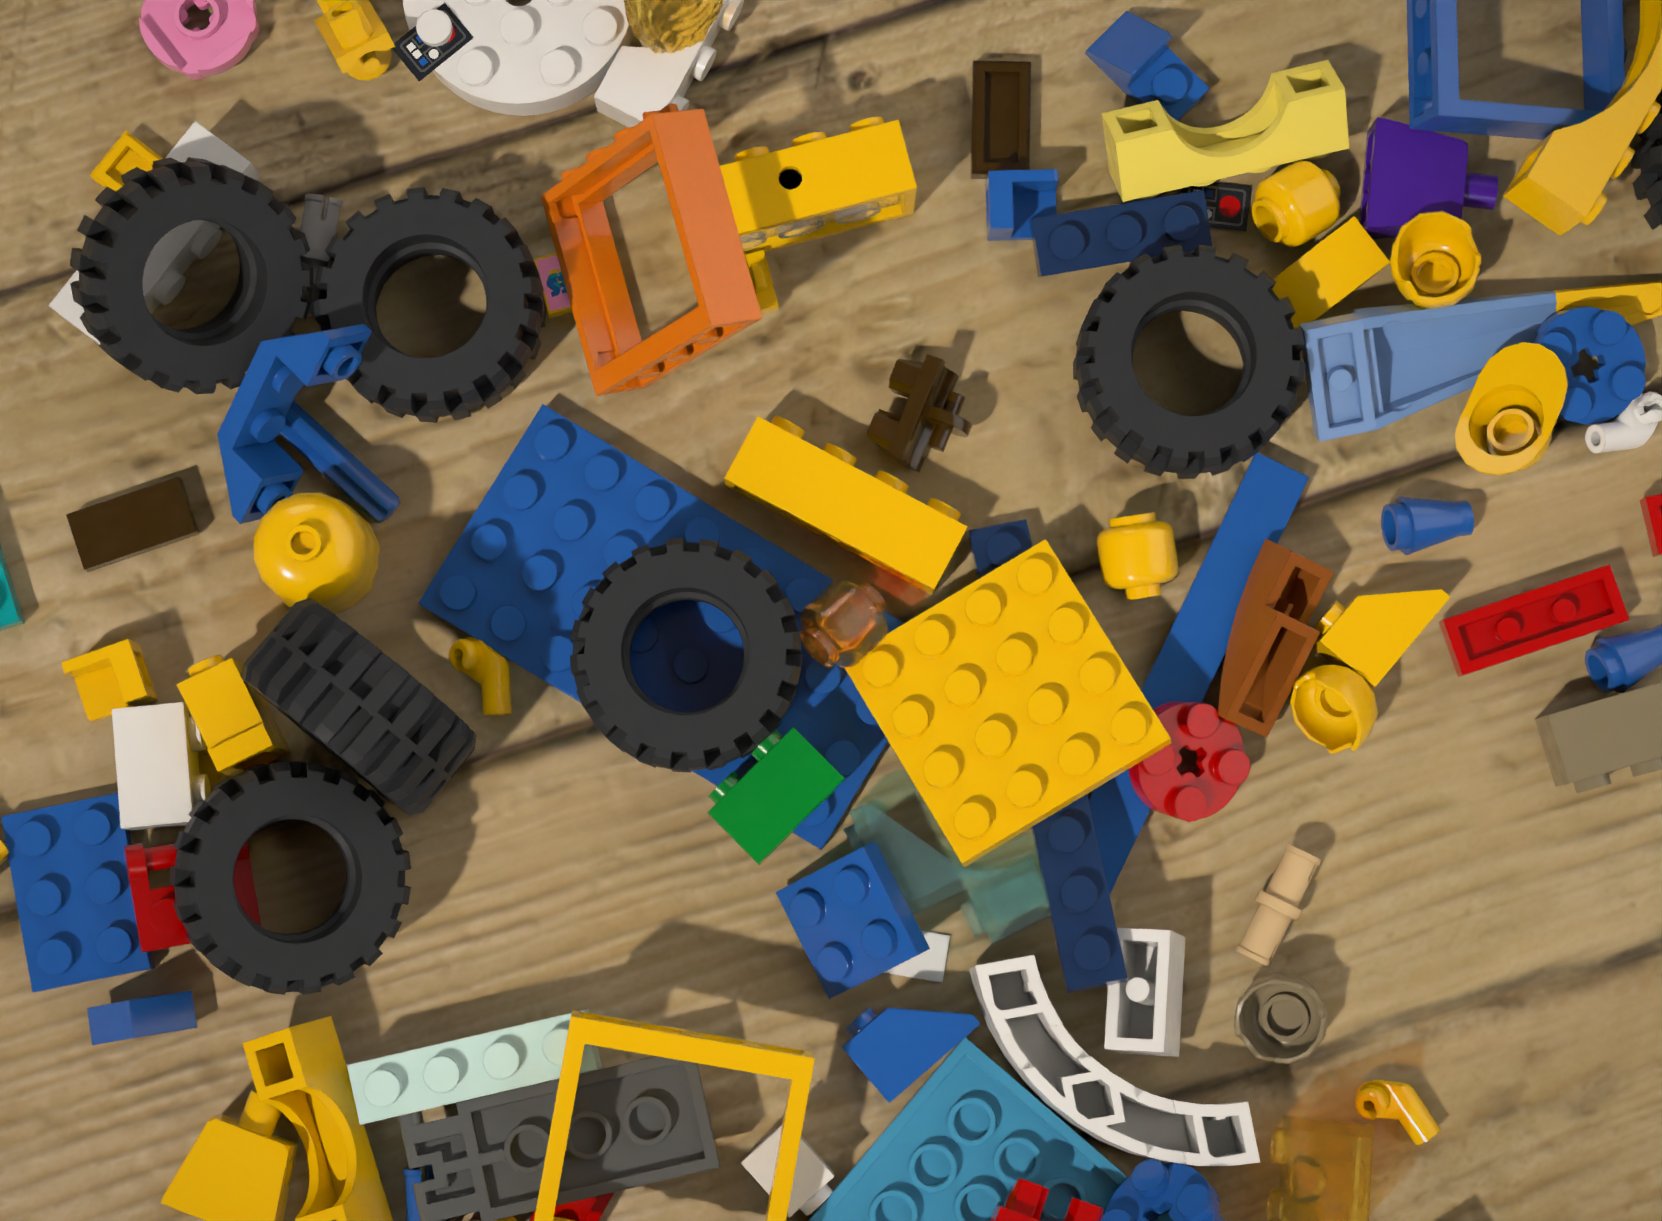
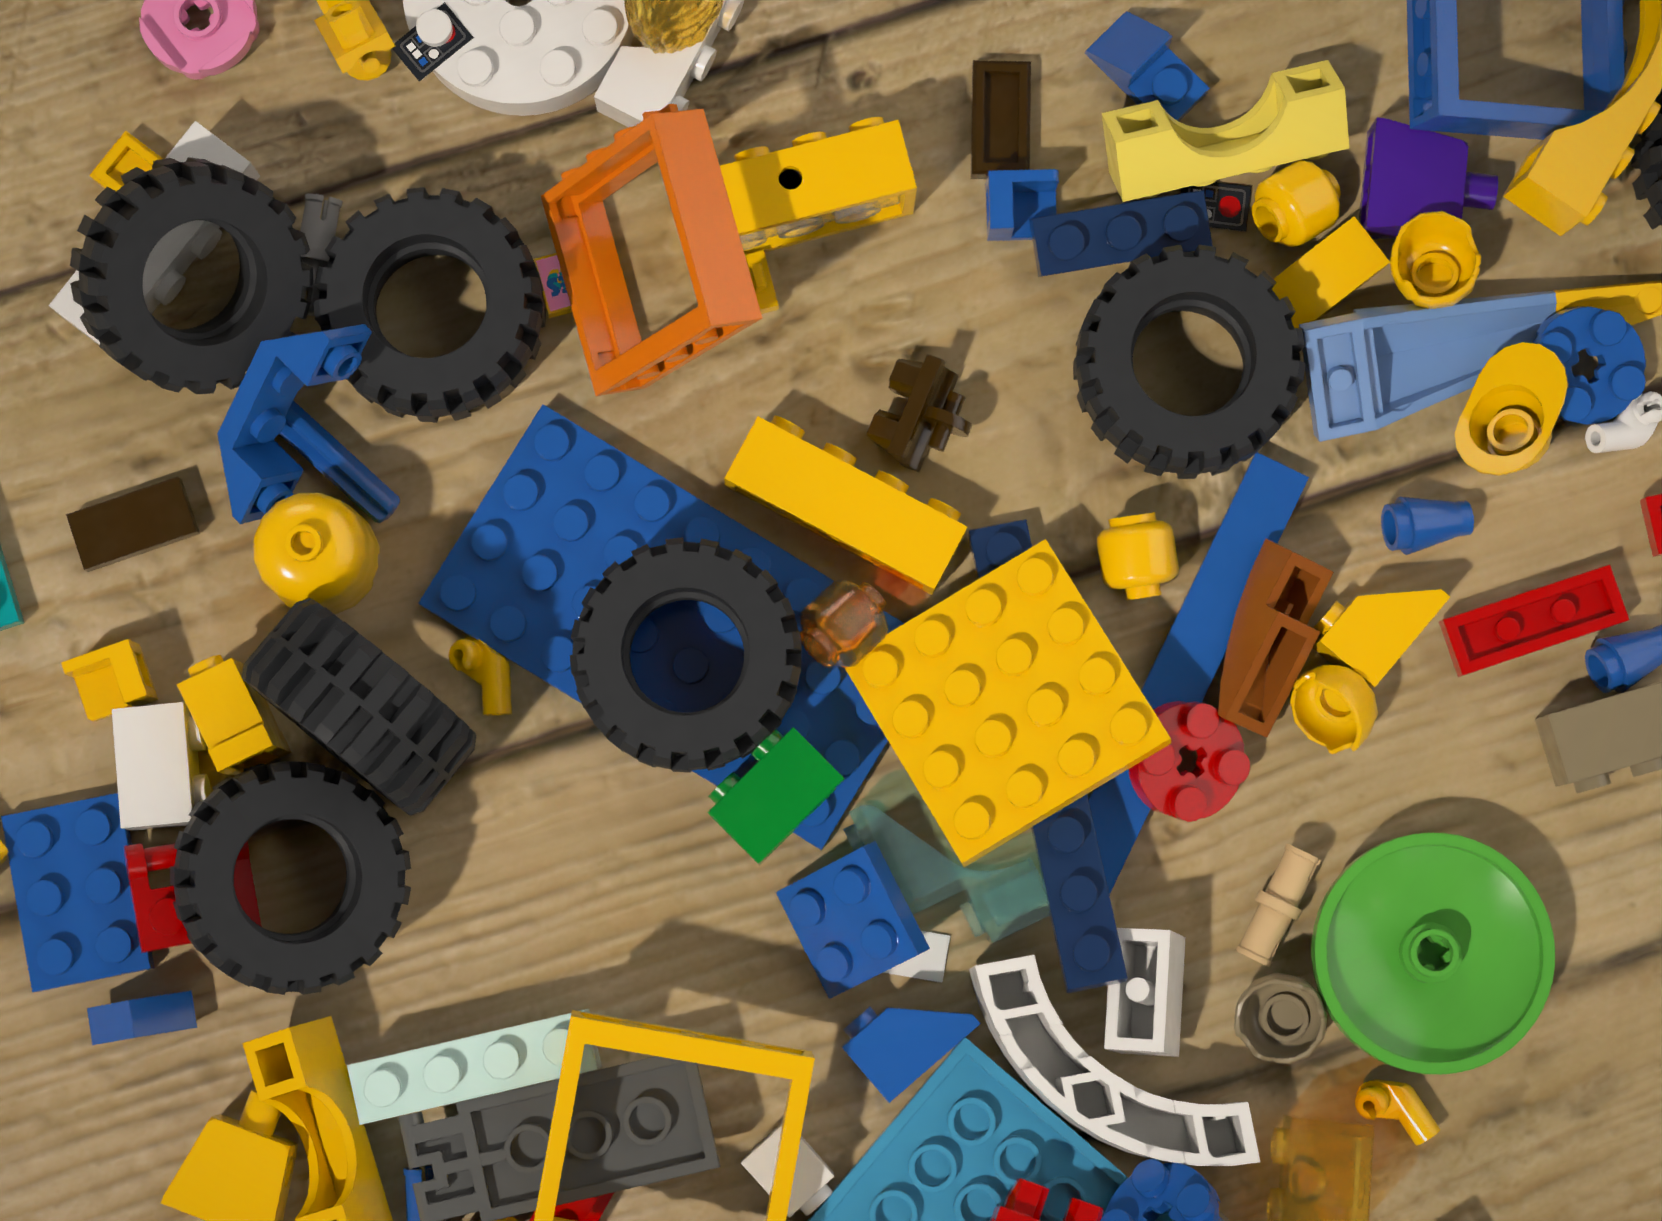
none -> bright green dish [1311,833,1555,1075]

